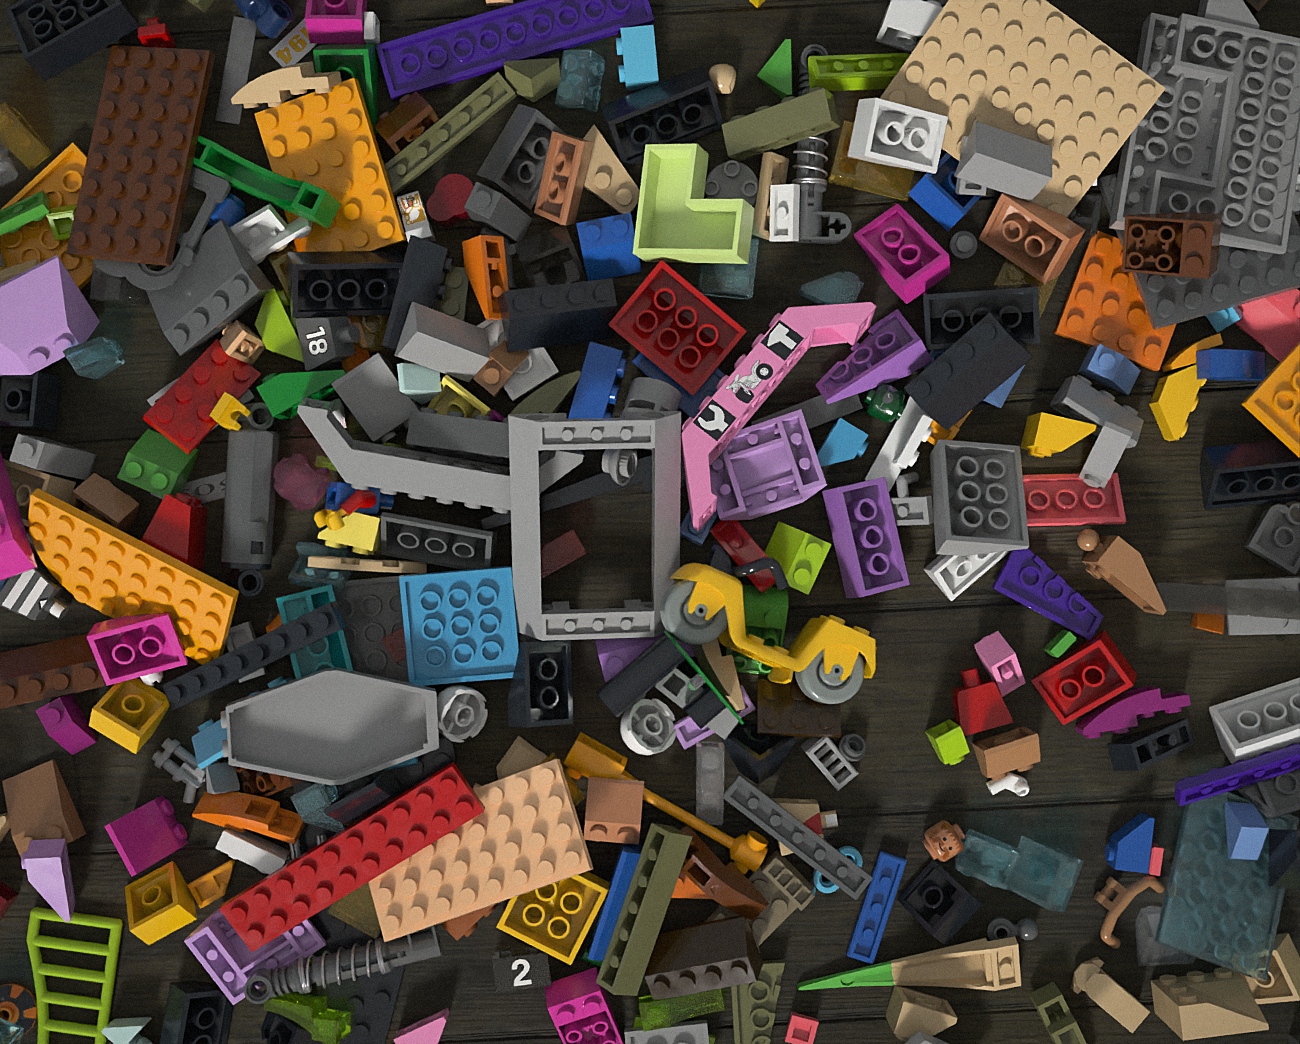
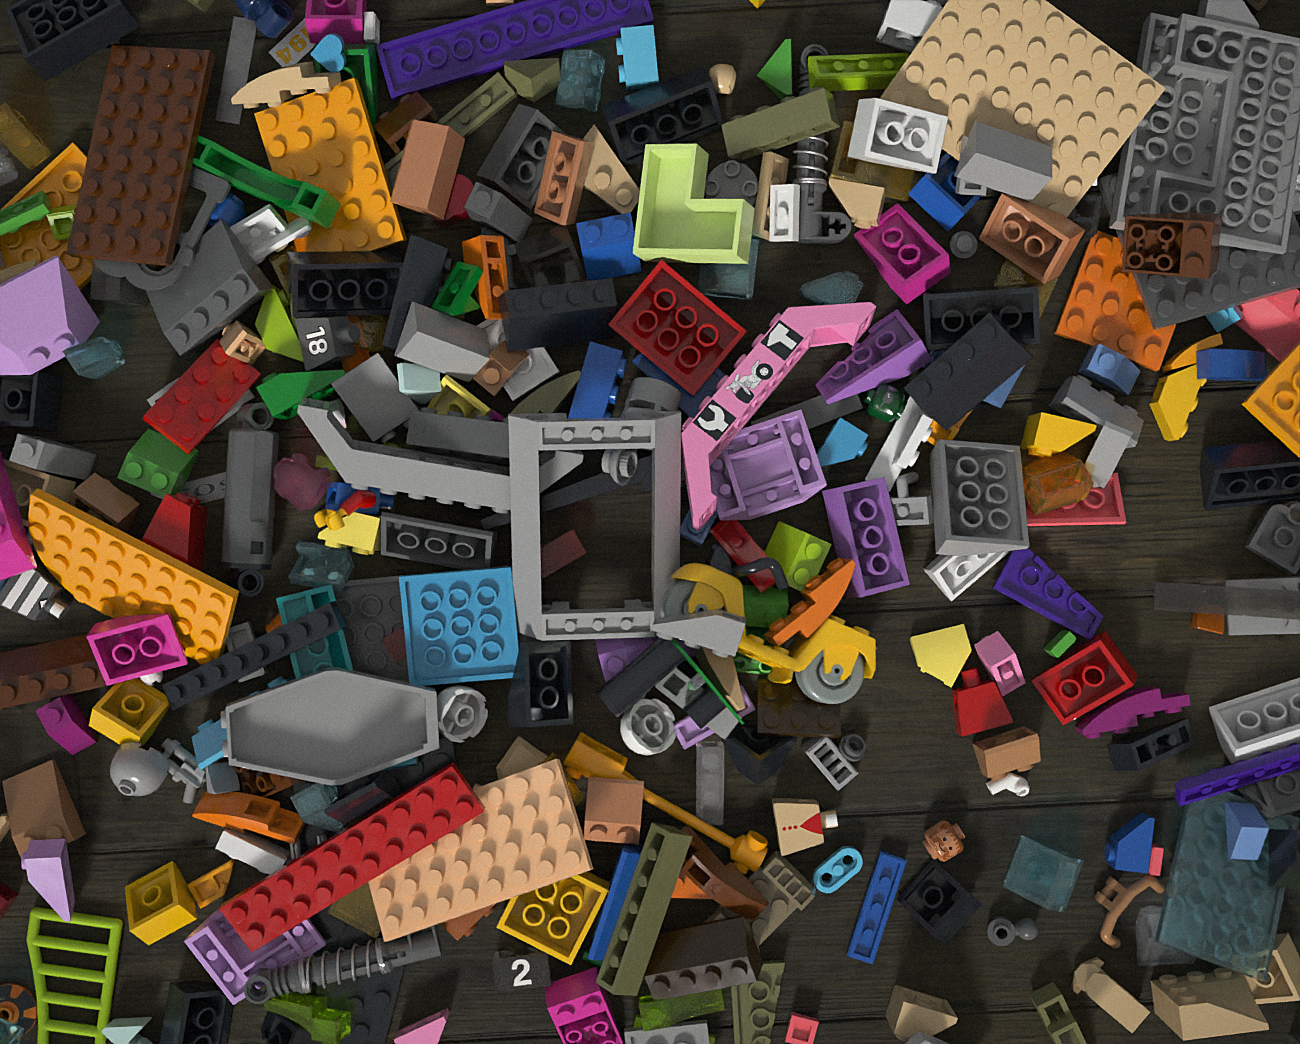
dark pink slope [104,795,189,877] -> none
red tile [138,17,175,48] -> none
yellow tile [209,392,251,431] -> none
tan tile [308,556,427,573] -> none
white leg [397,191,436,243] -> none
dark grey plate [722,774,873,900] -> none
tan plate [797,937,1021,991] -> none
lime slope [925,719,970,765] -> none
clear light blue bracket [955,828,1021,890] -> none
medium nougat slope [1077,529,1167,615] -> none
none -> light grey cylinder [110,742,169,796]
none -> dark azure tile [310,33,346,73]
none -> nougat slope [390,119,465,220]
none -> green slope [431,261,483,316]
none -> light grey slope [651,609,746,658]
none -> orange slope [764,558,856,646]
none -> tan slope [829,178,886,229]
none -> light yellow slope [910,624,972,688]
none -> clear yellow slope [1022,451,1094,515]

